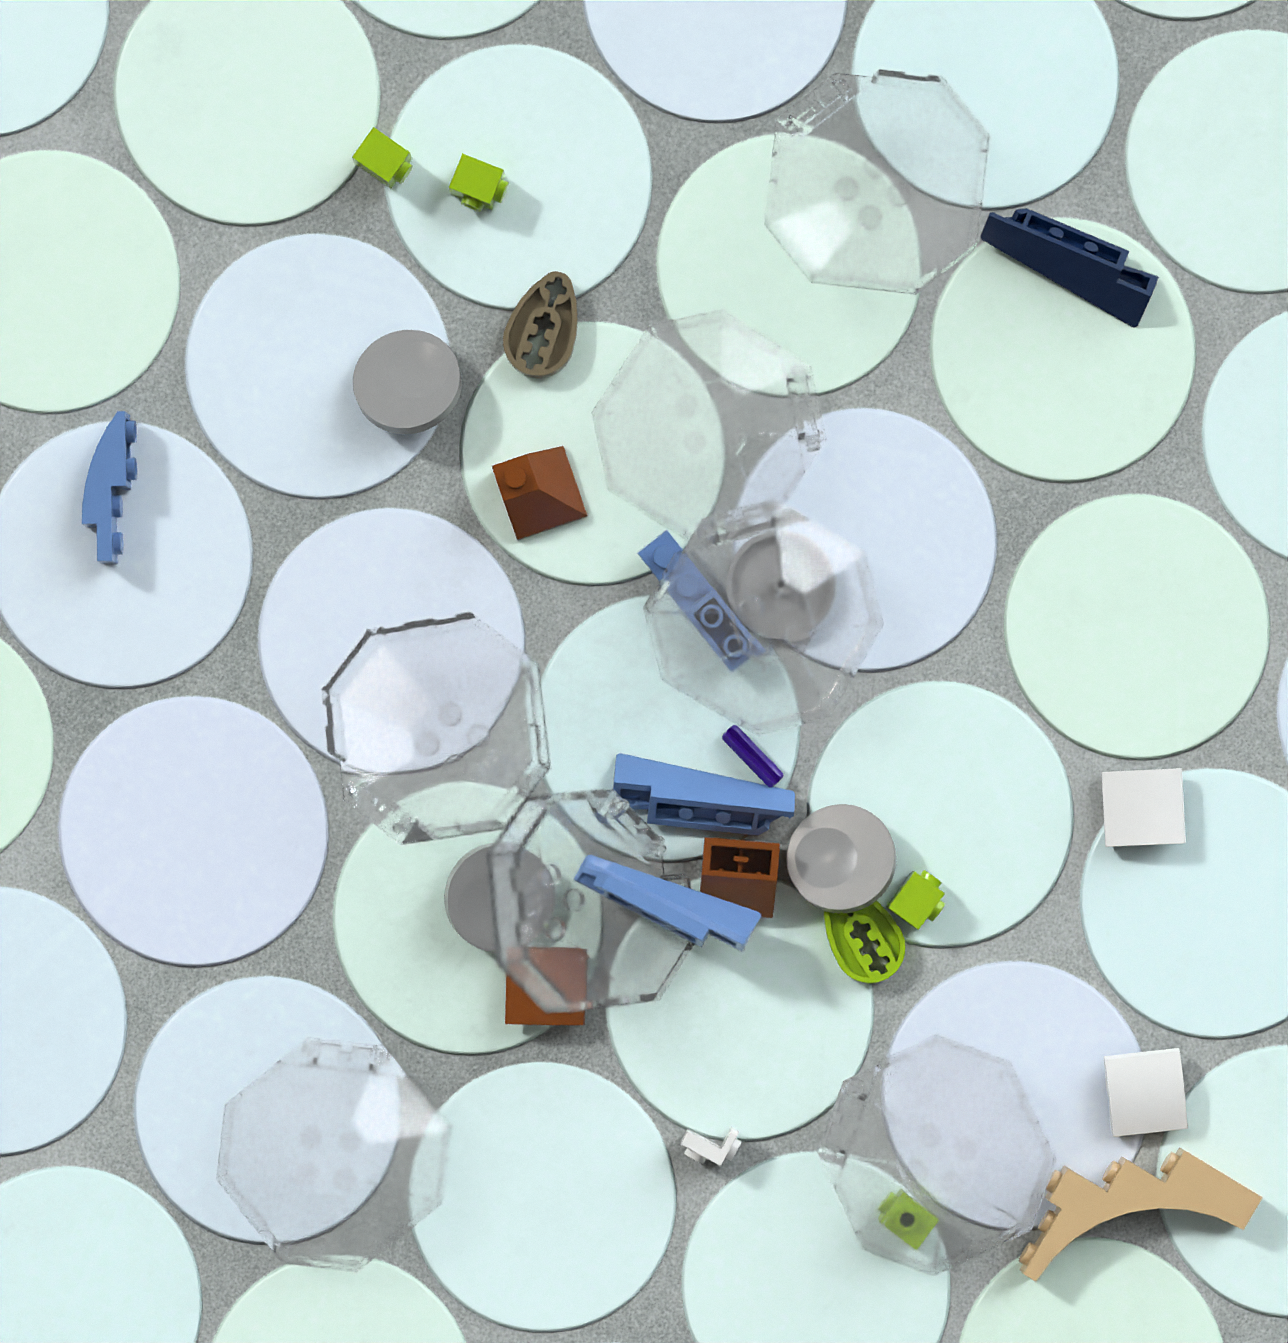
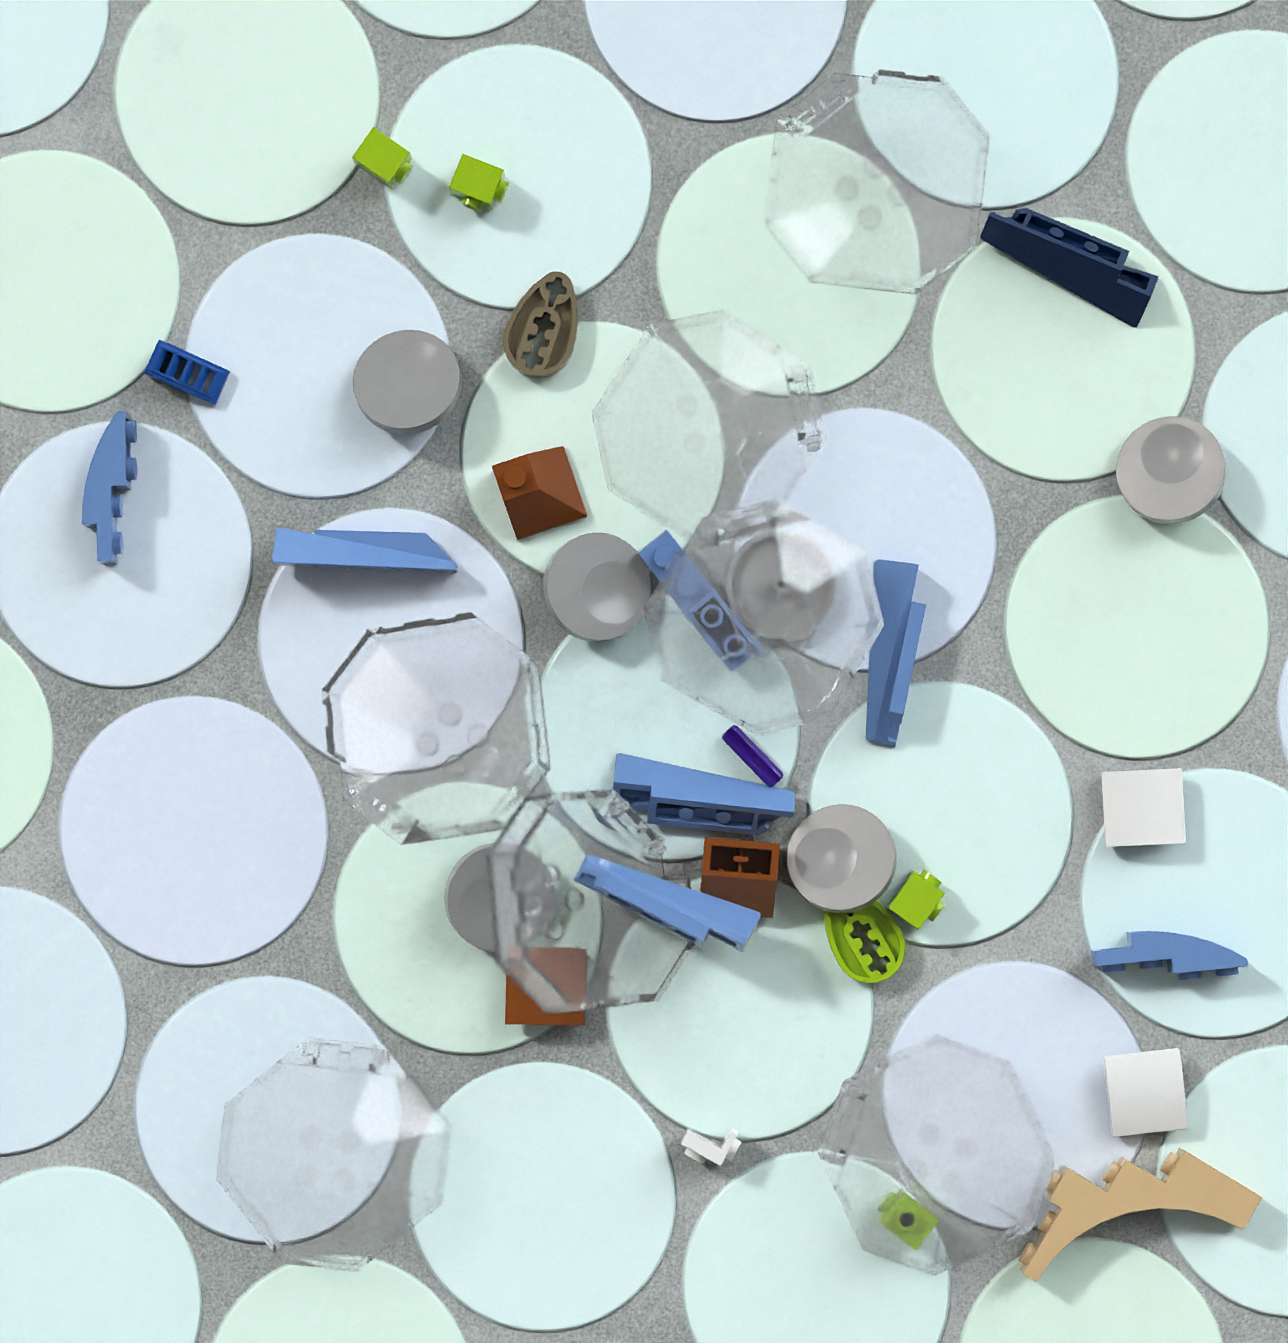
none -> blue slope [145,339,230,405]
none -> medium blue wedge [272,528,458,572]
none -> light grey piece [543,533,651,642]
none -> medium blue wedge [865,559,926,747]
none -> medium blue slope [1091,931,1248,980]
none -> light grey piece [1116,416,1226,524]

